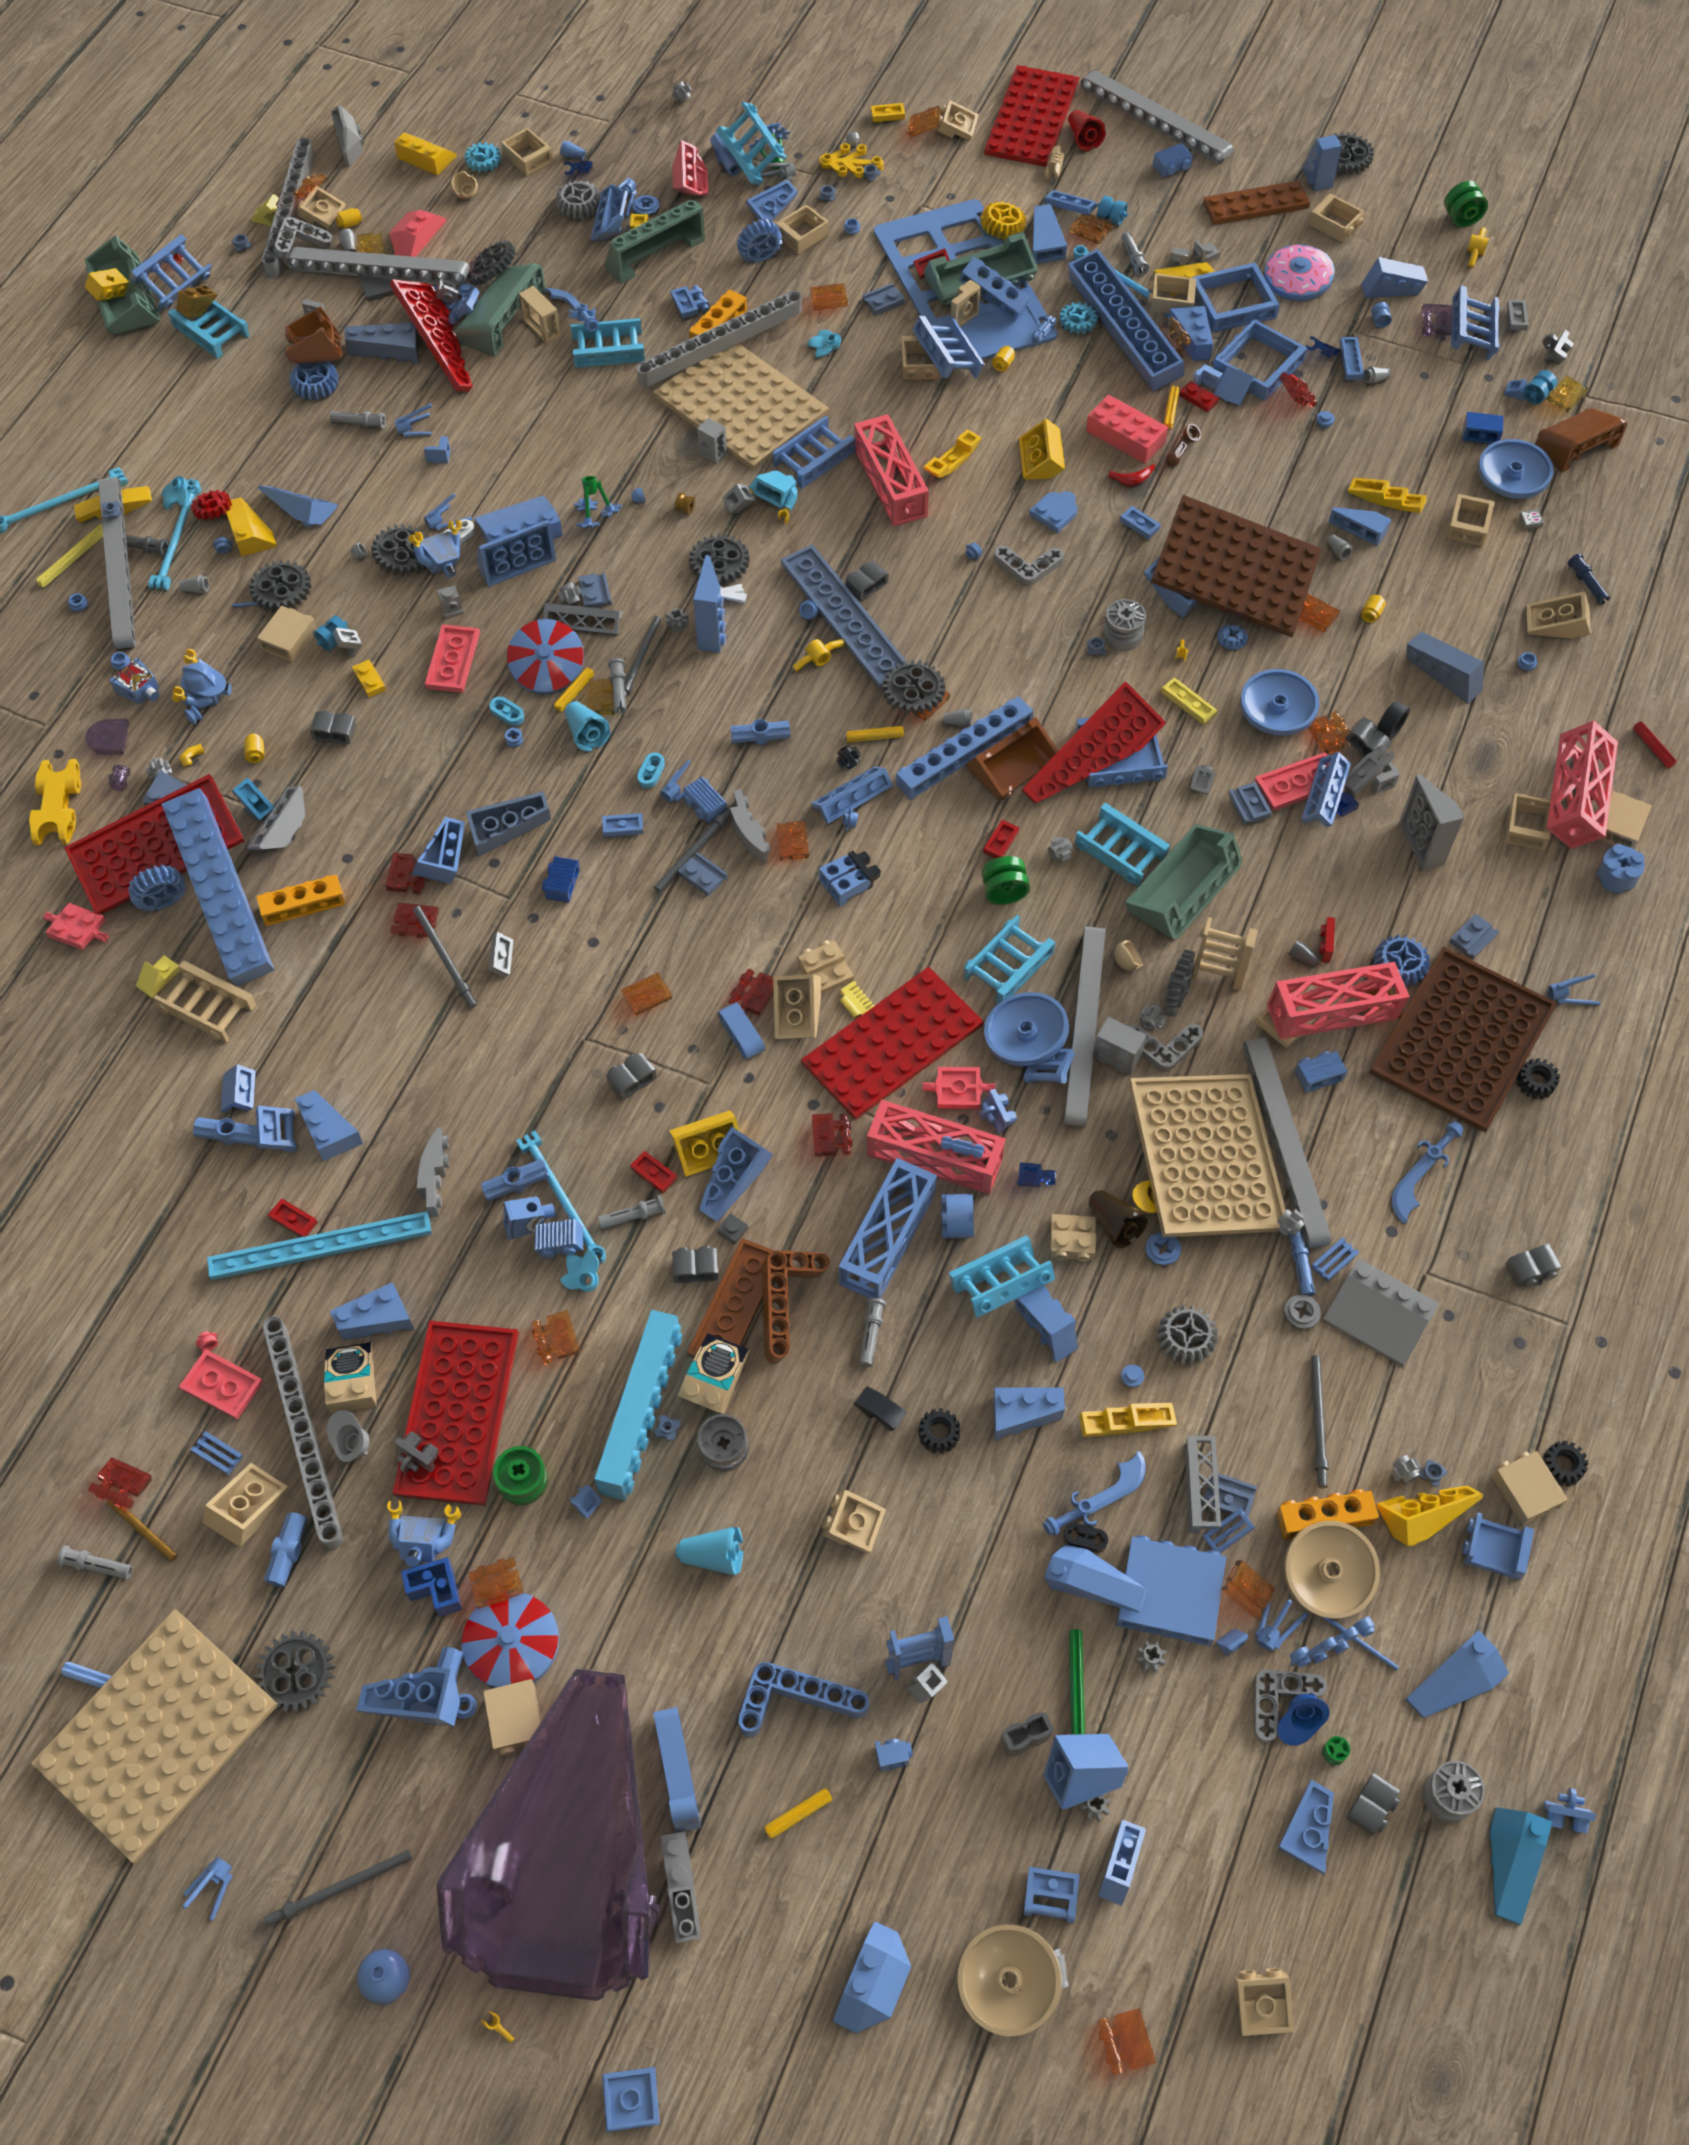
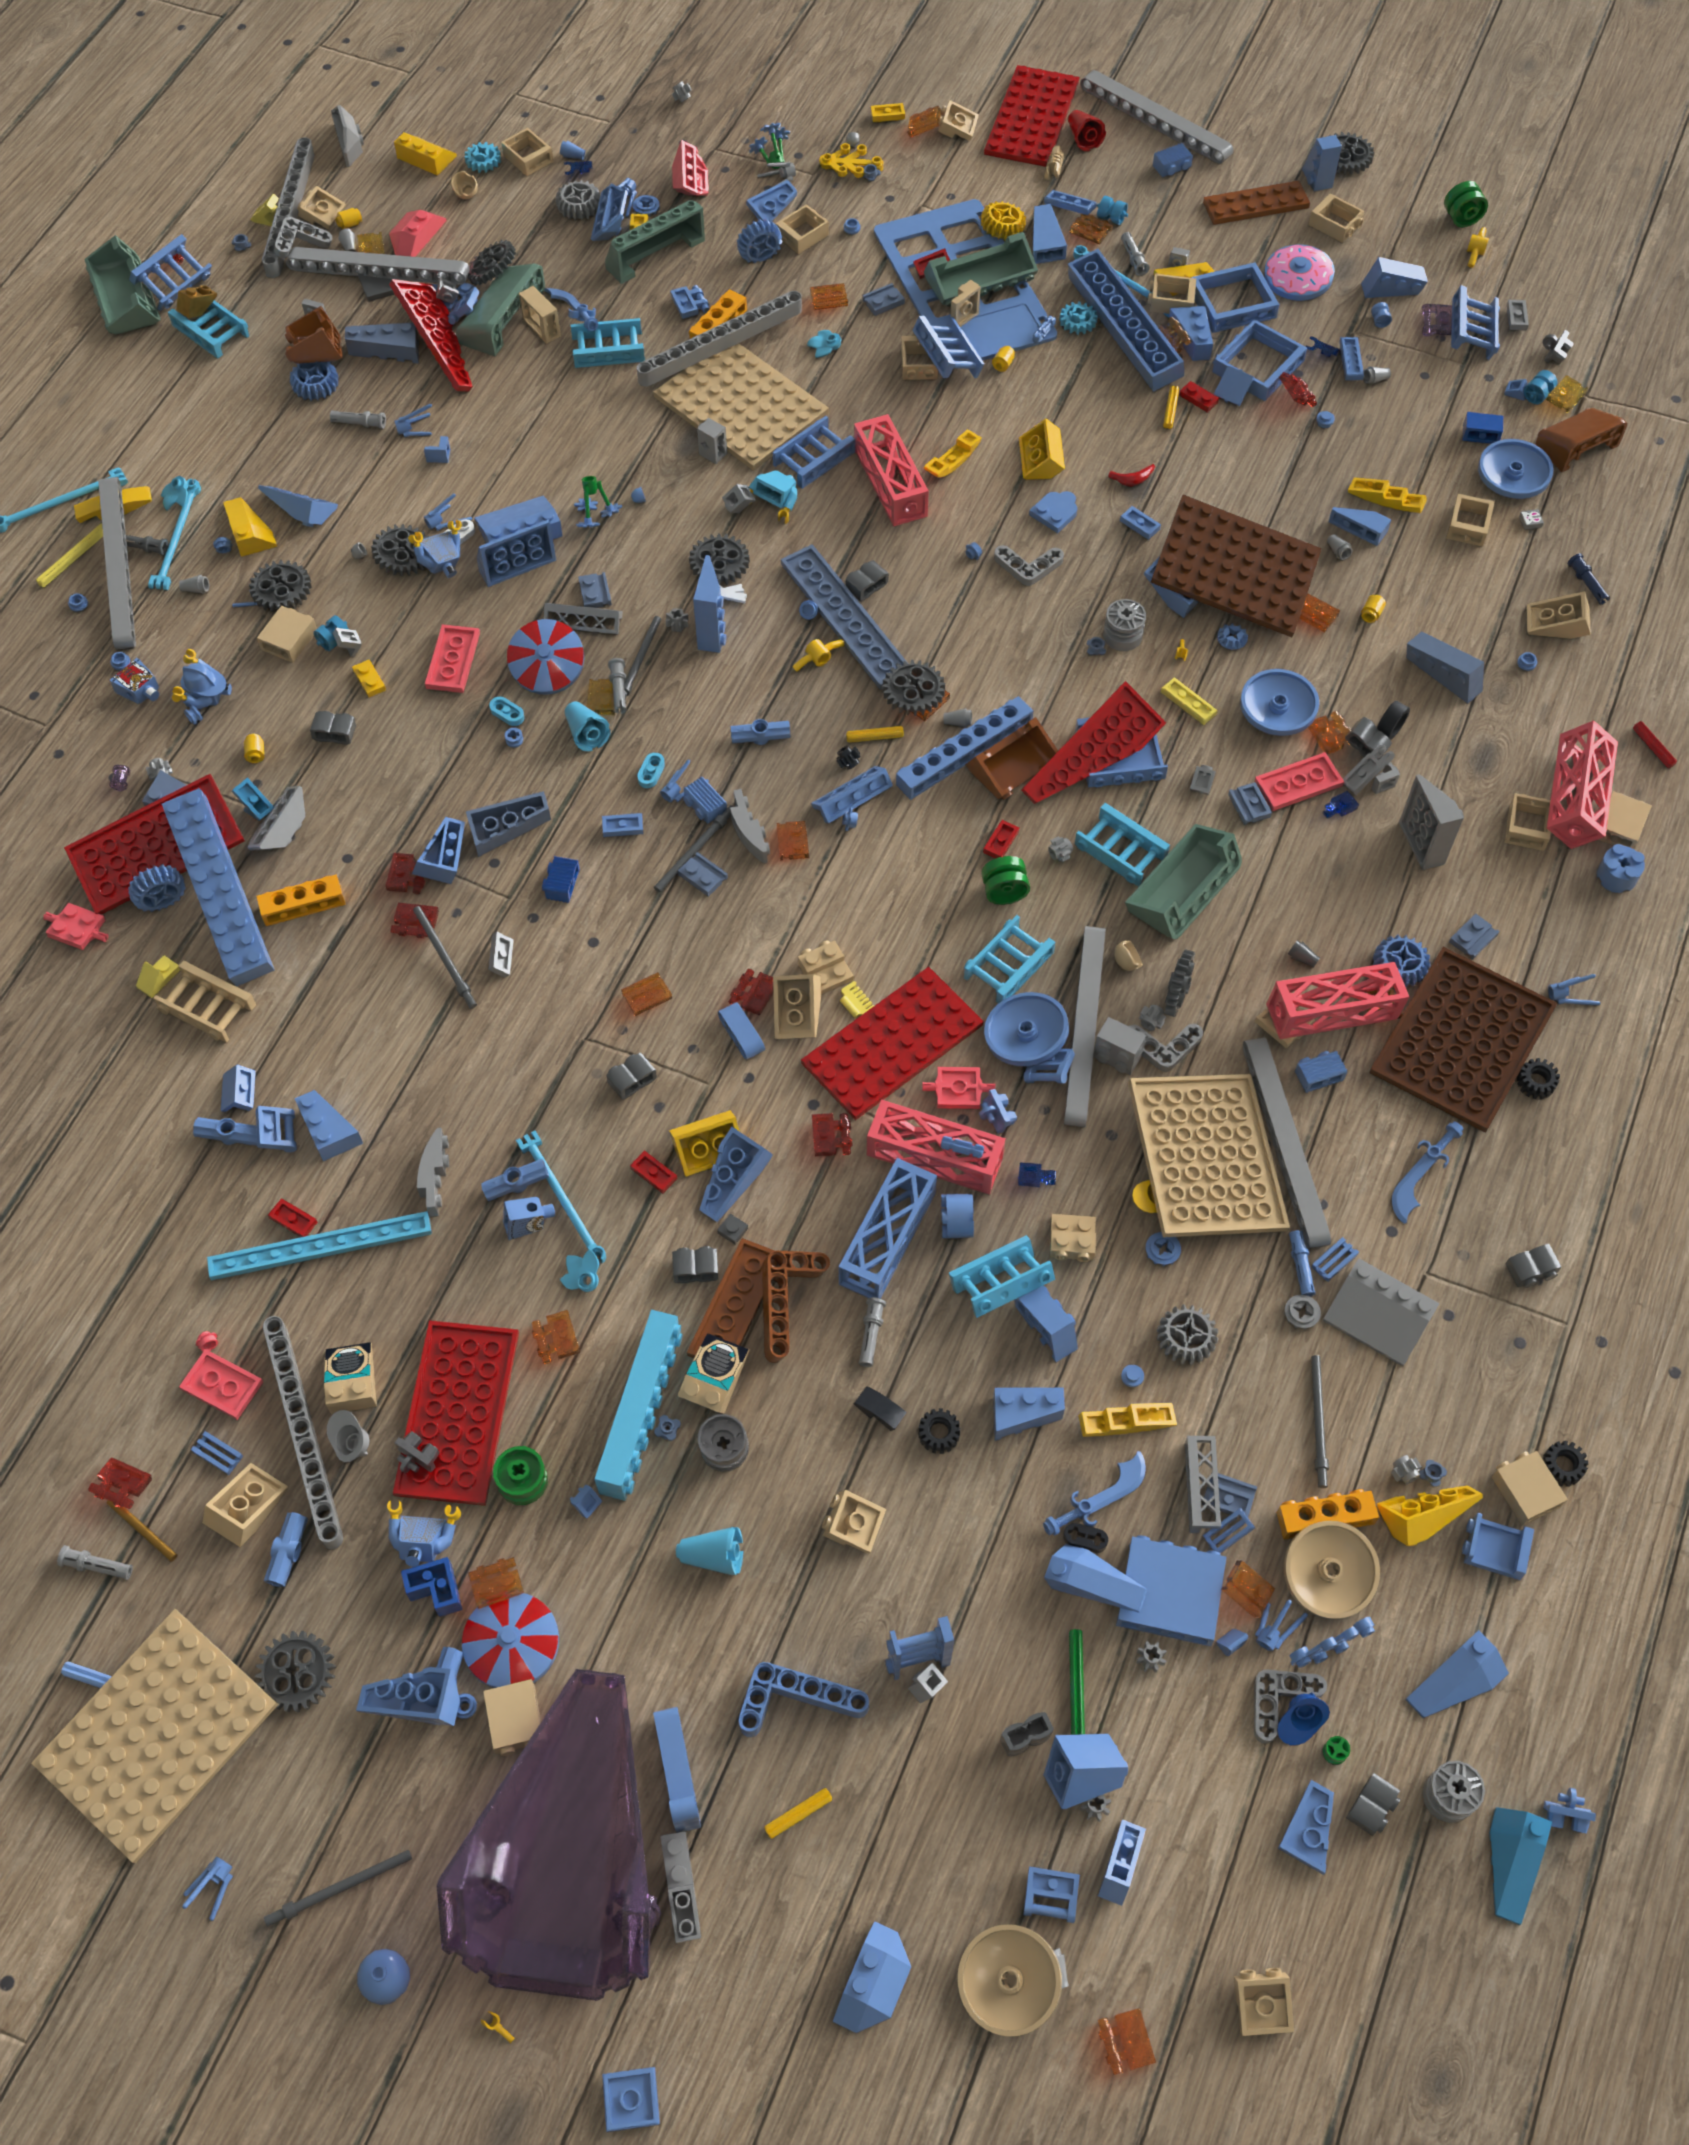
yellow piece [29,759,81,846] -> none
yellow brick [84,268,129,301] -> none
clear purple tile [85,719,129,755] -> none
sand blue plate [101,501,121,520] -> none
yellow arm [179,743,205,767] -> none
red gear [190,490,232,521] -> none
clear orange plate [293,174,327,199] -> none
medium blue wedge [330,1282,414,1340] -> none
light grey brick [437,585,464,619] -> none
medium blue brick [534,1219,584,1259] -> none
yellow axle [554,667,594,712] -> none
light grey gear [558,582,582,605] -> none
light grey pin [598,1195,666,1230] -> none
pearl gold wheel [674,492,695,514] -> none
medium blue piece [710,133,741,177] -> none
medium azure fence [716,101,787,185] -> none
sand blue plate [819,185,836,201] -> none
medium blue hips [819,850,881,907] -> none
medium blue brick [875,1739,913,1772] -> none
medium blue brick [959,257,1030,321] -> none
coral brick [1086,394,1168,464] -> none
dark brown cone [1089,1190,1148,1248] -> none
reddish brown piece [1166,424,1201,467] -> none
tan fence [1192,917,1258,991] -> none
light grey bracket [1193,240,1220,263] -> none
light blue bracket [1193,364,1223,390] -> none
light grey gear [1277,1209,1305,1236] -> none
medium blue fence [1301,752,1351,827] -> none
red plate [1318,917,1335,963] -> none
medium blue axle [1322,1617,1399,1671] -> none

